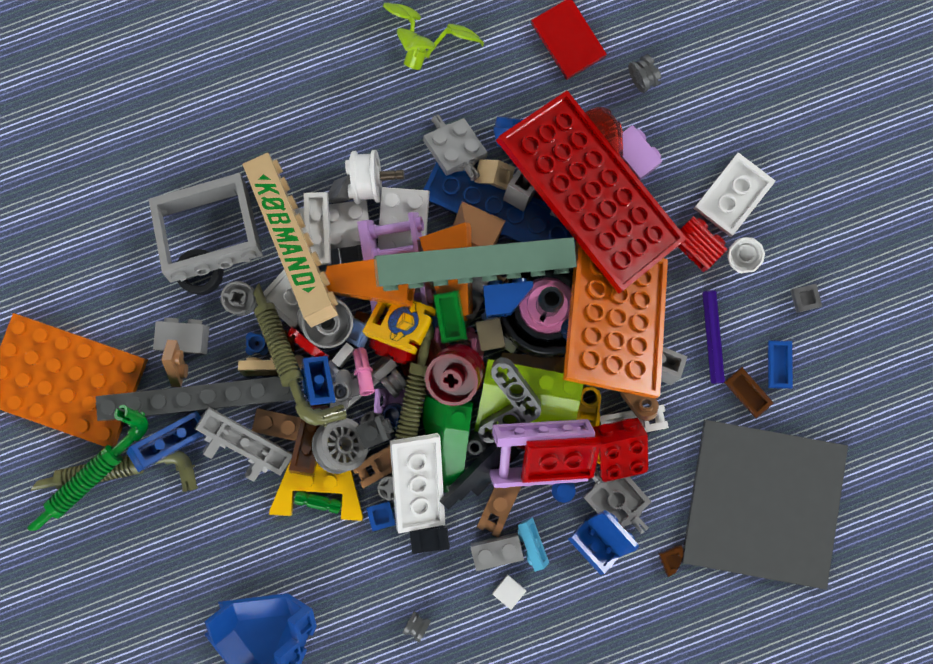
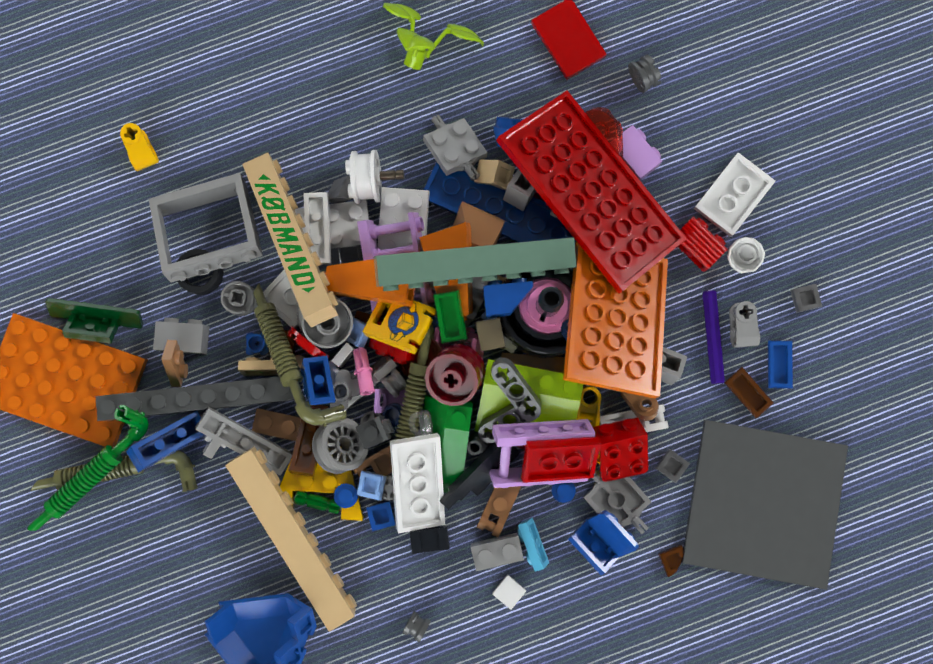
none -> dark green bracket [45,298,143,344]
none -> yellow piece [120,123,159,172]
none -> tan brick [225,446,357,632]
none -> blue plate [334,483,358,508]
none -> light blue tile [357,471,386,500]
none -> clear tile [409,410,433,436]
none -> flat silver plate [655,449,690,483]
none -> light grey piece [729,301,760,348]

